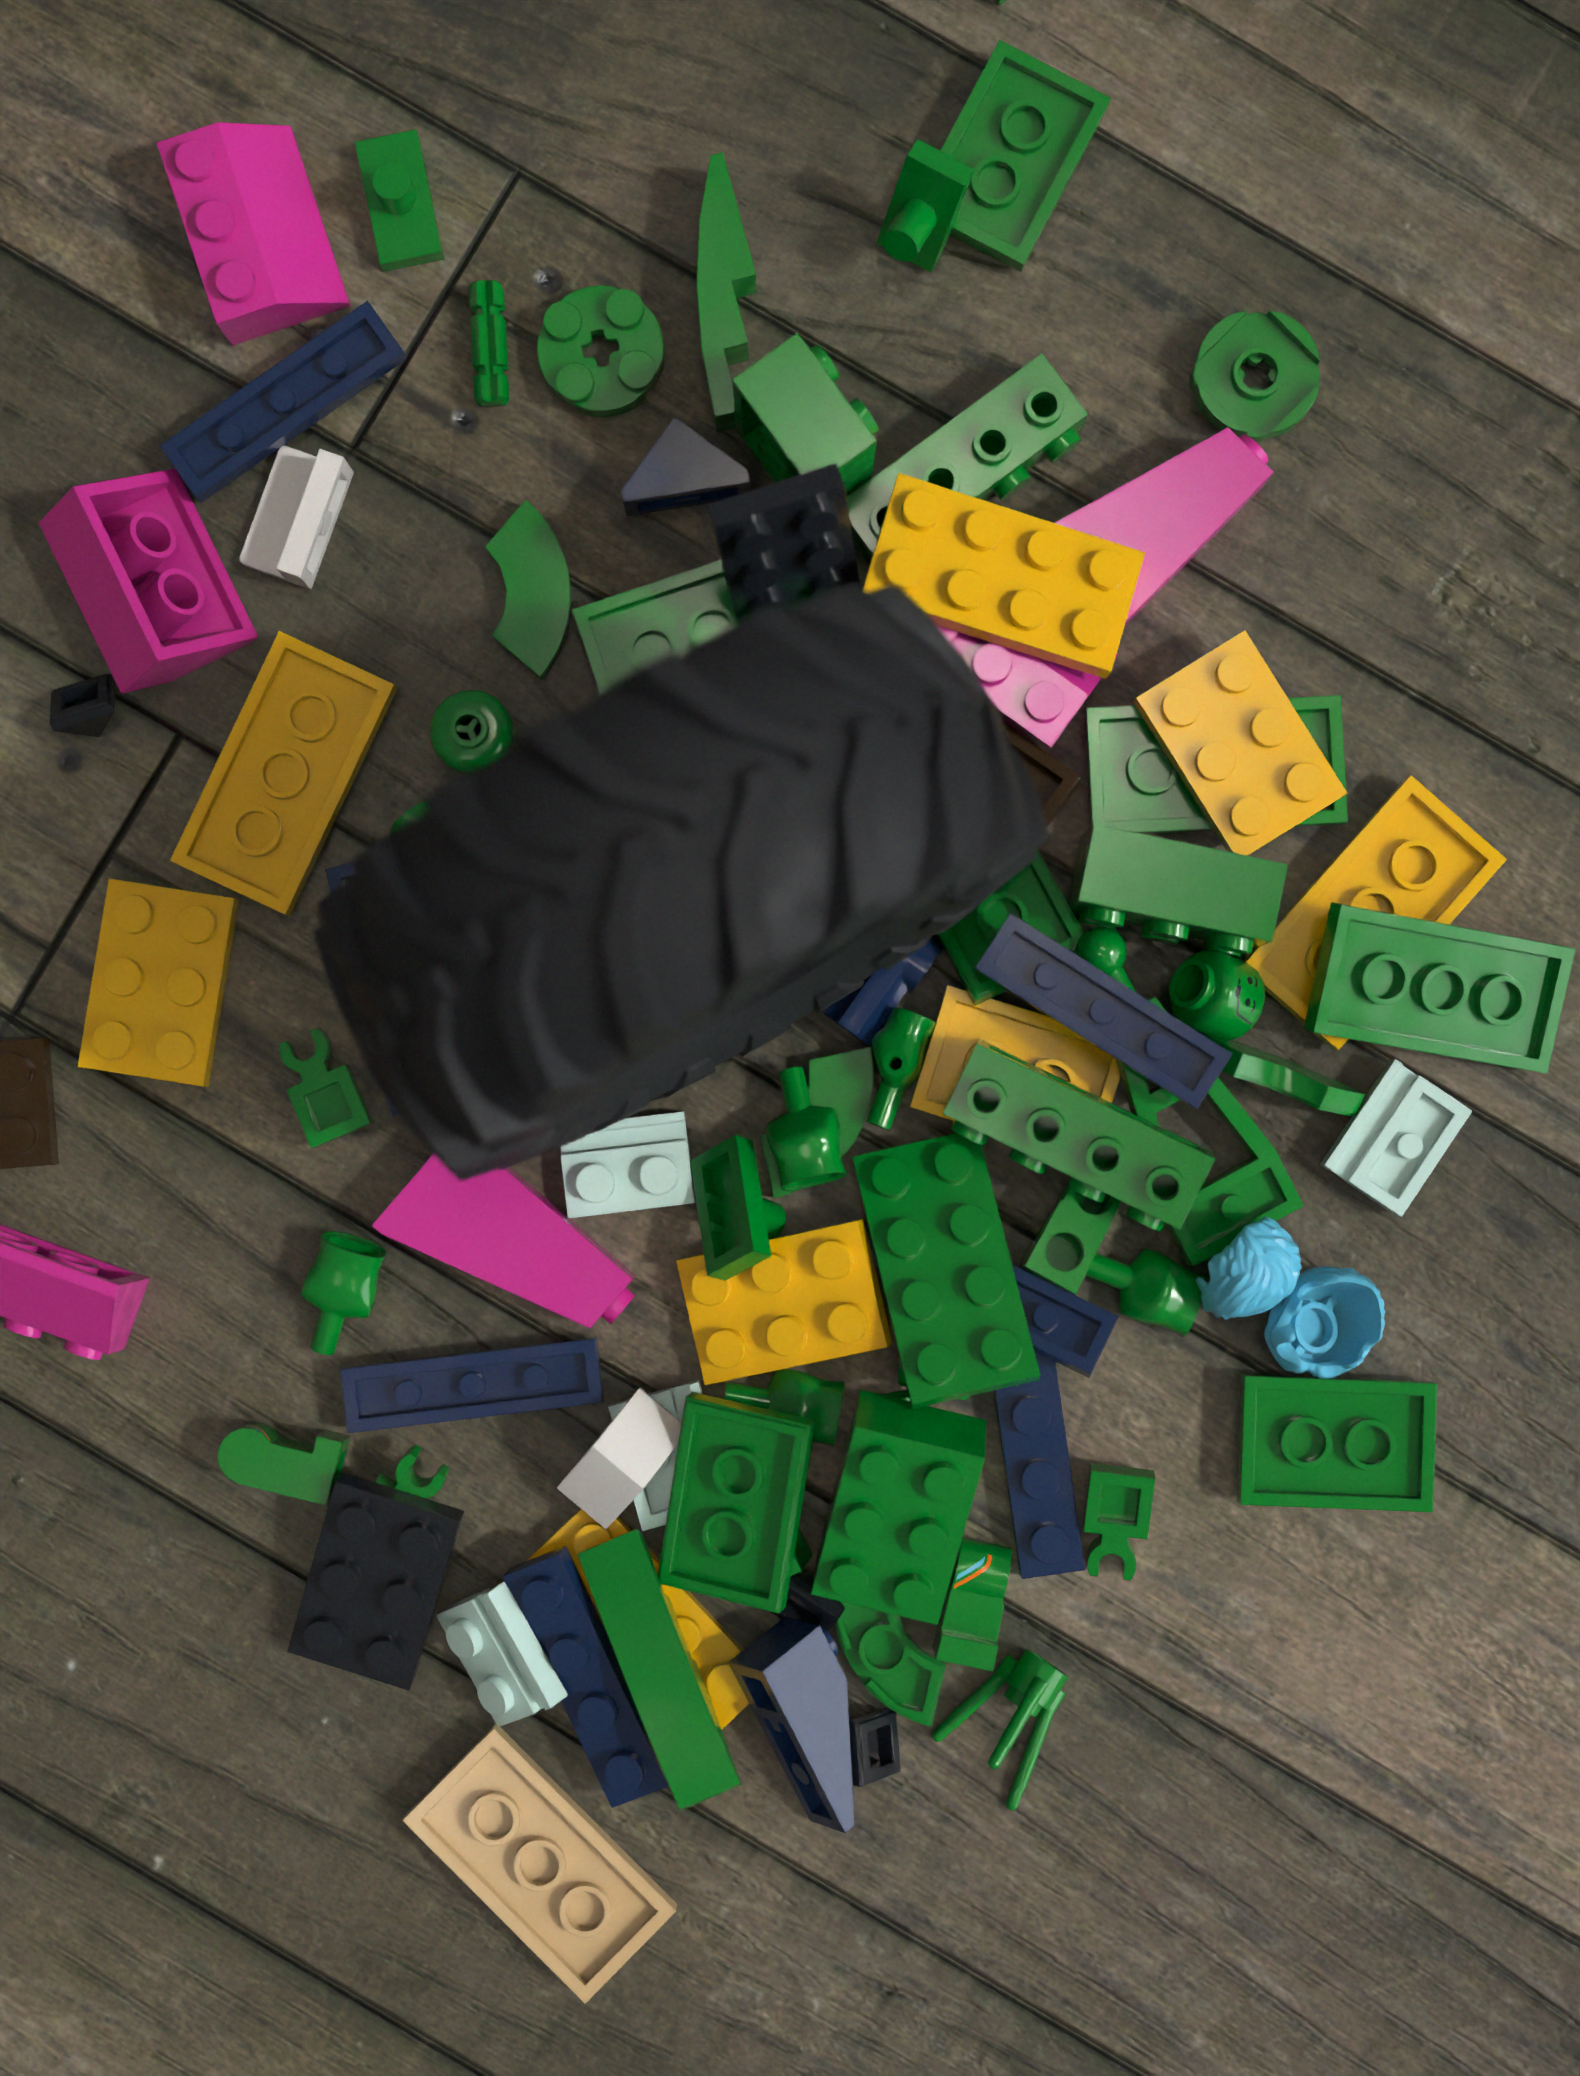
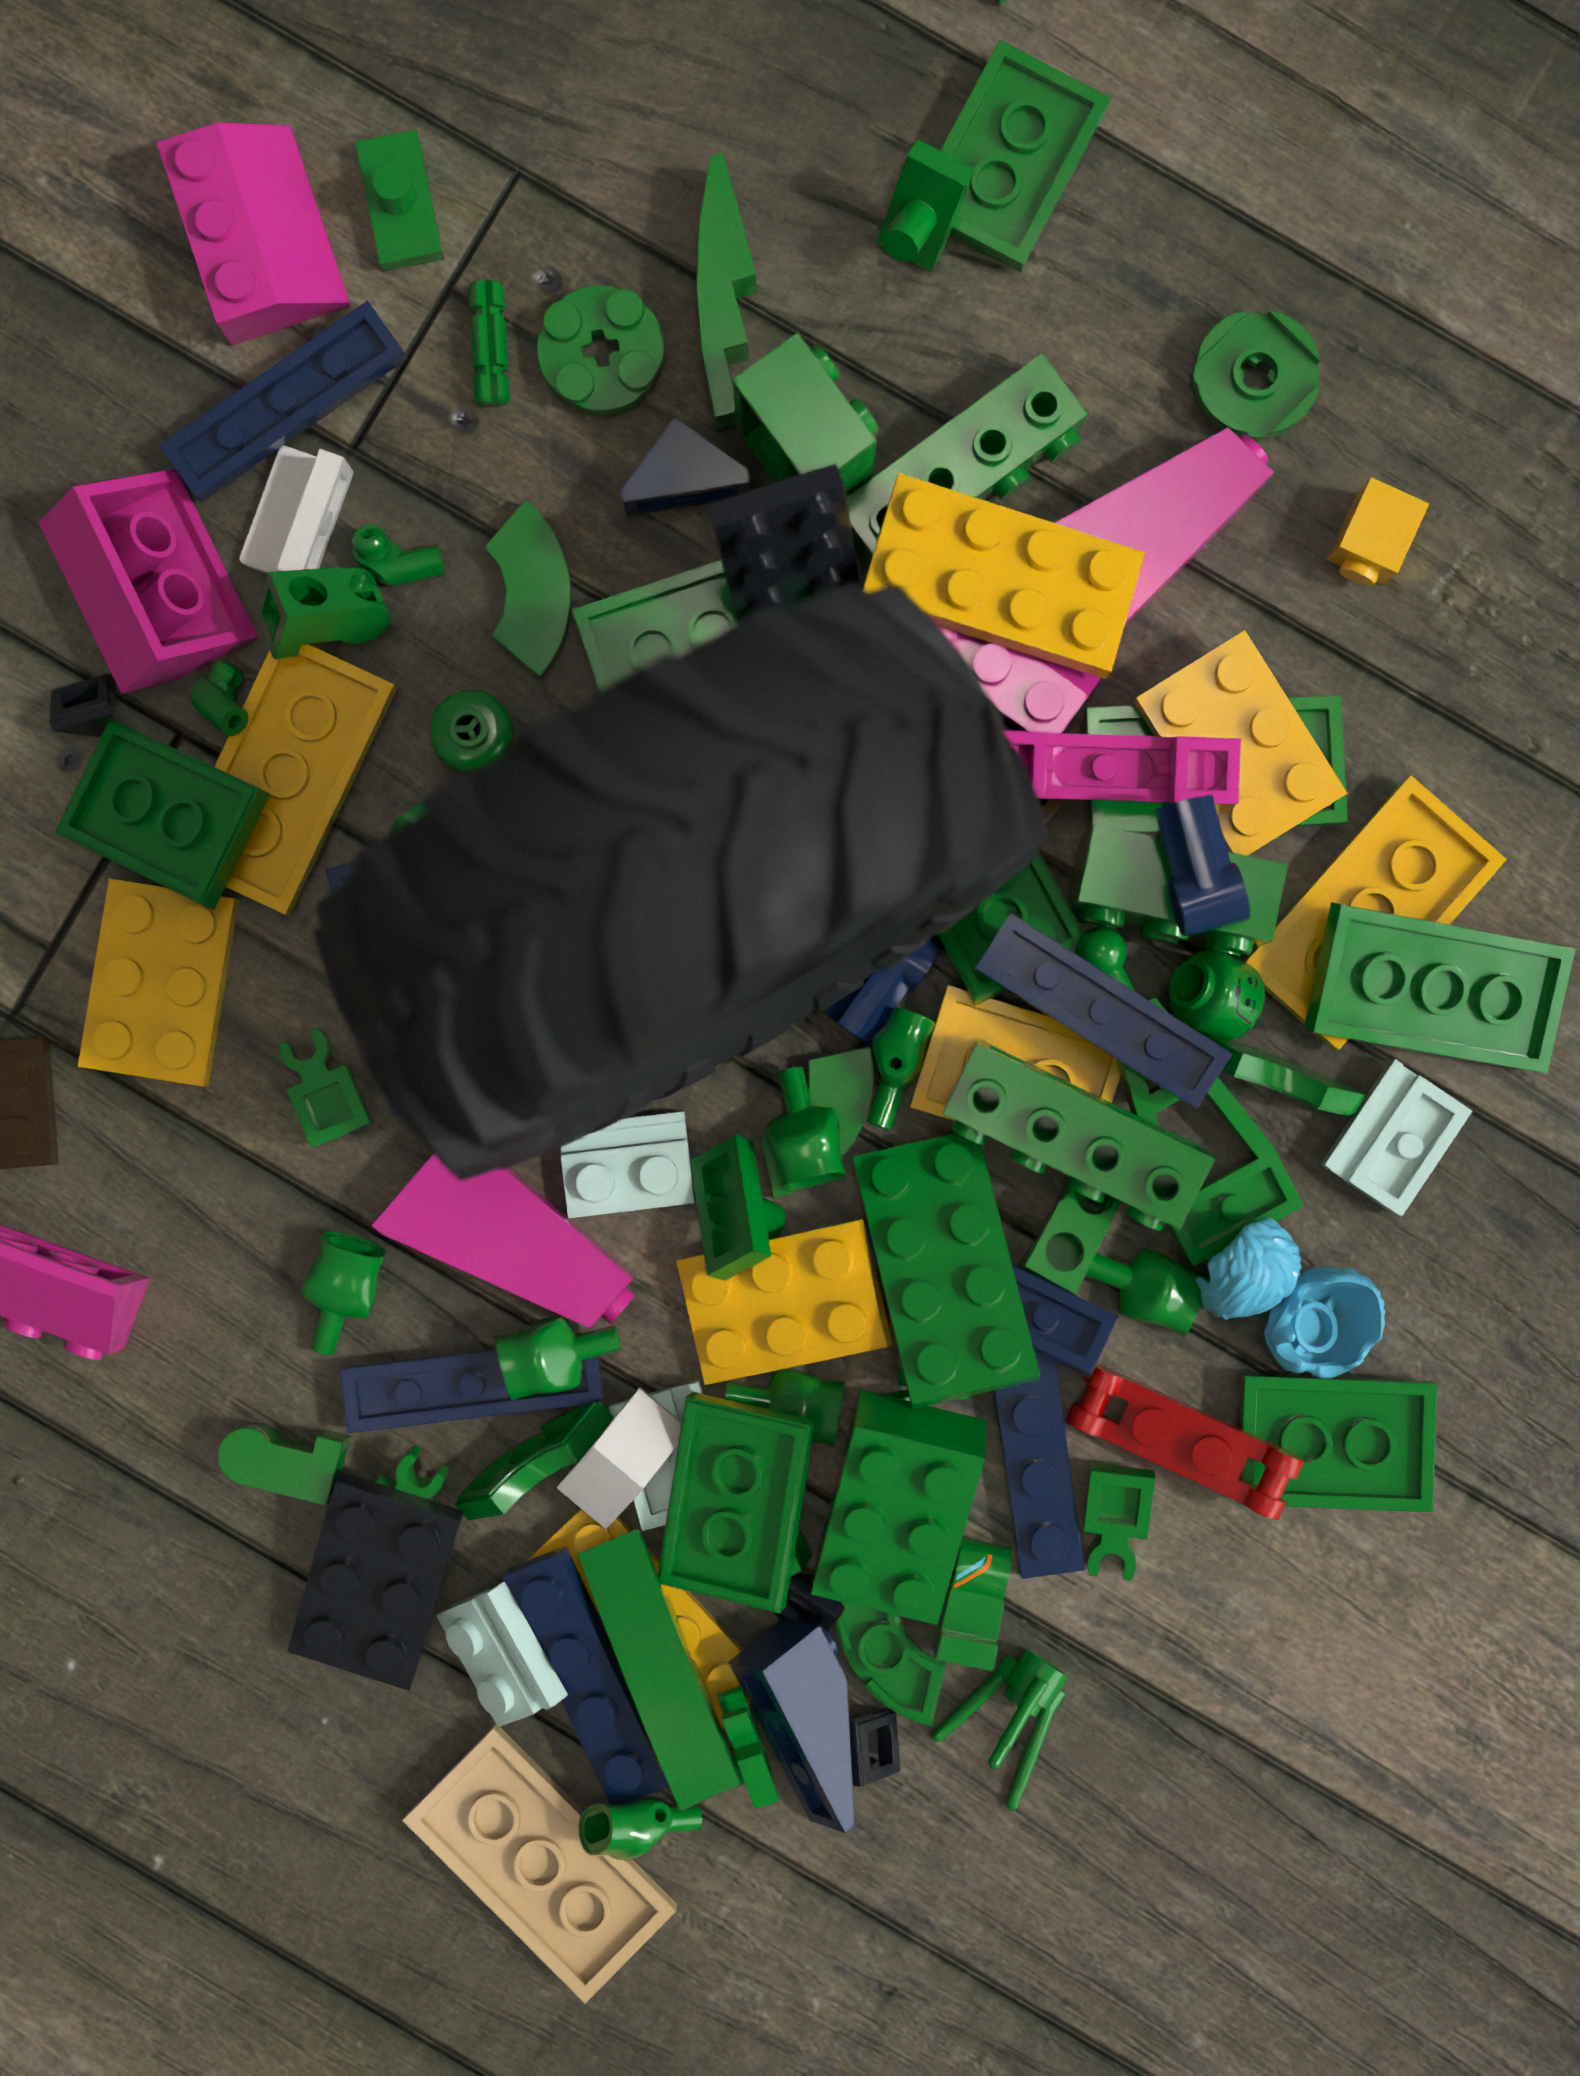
none -> green tile [55,719,270,910]
none -> green arm [190,660,248,737]
none -> green leg [256,567,391,659]
none -> green arm [352,524,445,587]
none -> green tile [454,1401,614,1521]
none -> green piece [495,1316,621,1401]
none -> green piece [578,1798,702,1861]
none -> green plate [717,1686,779,1809]
none -> dark pink slope [1005,731,1241,804]
none -> red plate [1065,1364,1304,1520]
none -> dark blue piece [1154,794,1250,937]
none -> yellow brick [1327,477,1429,587]

